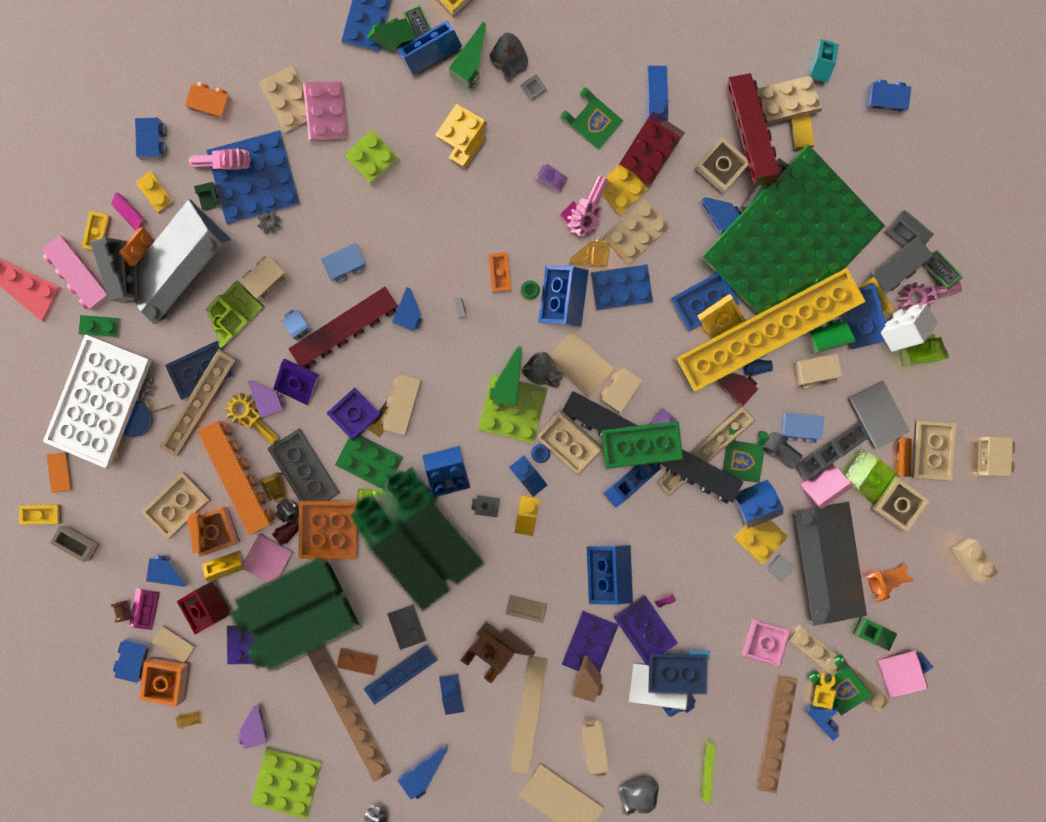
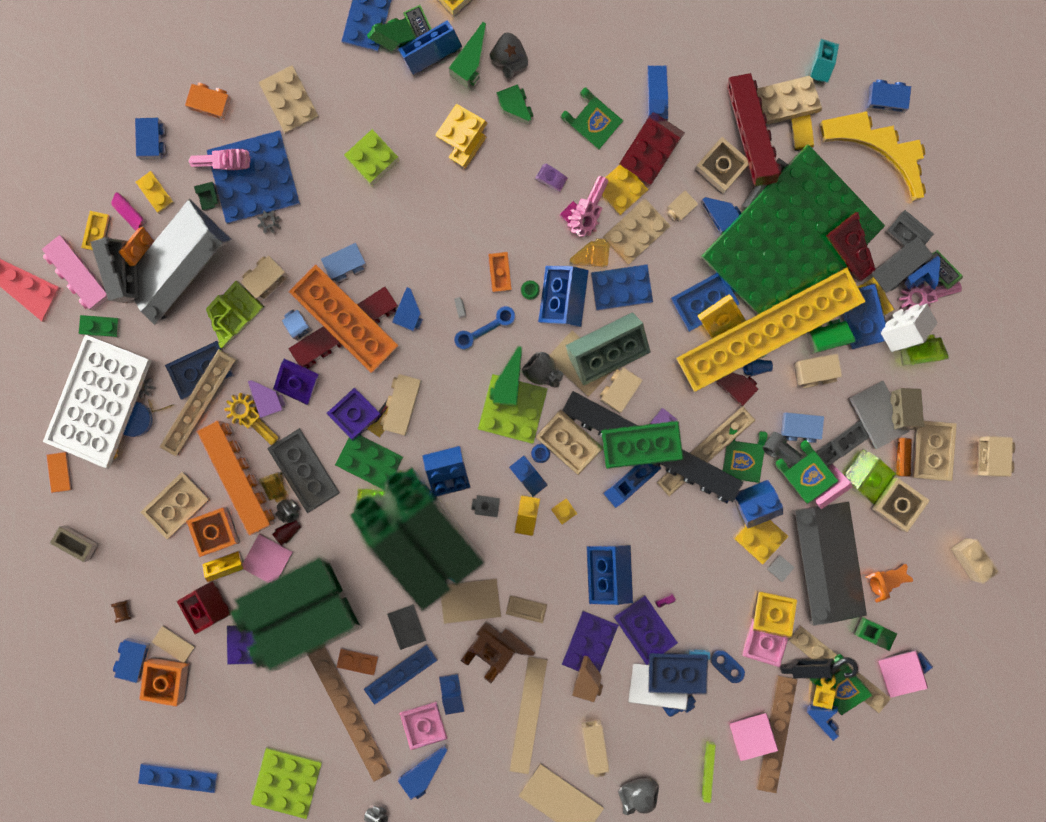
yellow plate [19,505,60,525] -> none
dark pink slope [129,588,159,630] -> none
blue slope [146,555,188,587] -> none
clear yellow pin [176,711,201,729] -> none
orange plate [189,513,206,553] -> none
medium lavender slope [238,703,269,749] -> none
orange plate [298,500,357,559] -> none
bright pink plate [303,81,348,141] -> none
light grey tile [521,74,547,102] -> none
none -> blue plate [138,763,218,793]
none -> orange plate [289,264,398,373]
none -> bright pink tile [399,701,448,750]
none -> tan tile [441,578,501,624]
none -> blue piece [454,306,516,350]
none -> green slope [496,84,534,124]
none -> yellow plate [551,498,577,524]
none -> sand green slope [565,312,651,386]
none -> tan brick [667,190,698,222]
none -> blue plate [711,650,745,683]
none -> bright pink tile [730,713,778,761]
none -> yellow plate [753,592,797,638]
none -> green flag [776,440,838,504]
none -> black piece [780,657,859,679]
none -> yellow arch [819,111,926,201]
none -> dark red wing [826,212,876,282]
none -> dark tan piece [890,388,924,430]
none -> blue slope [905,256,940,290]

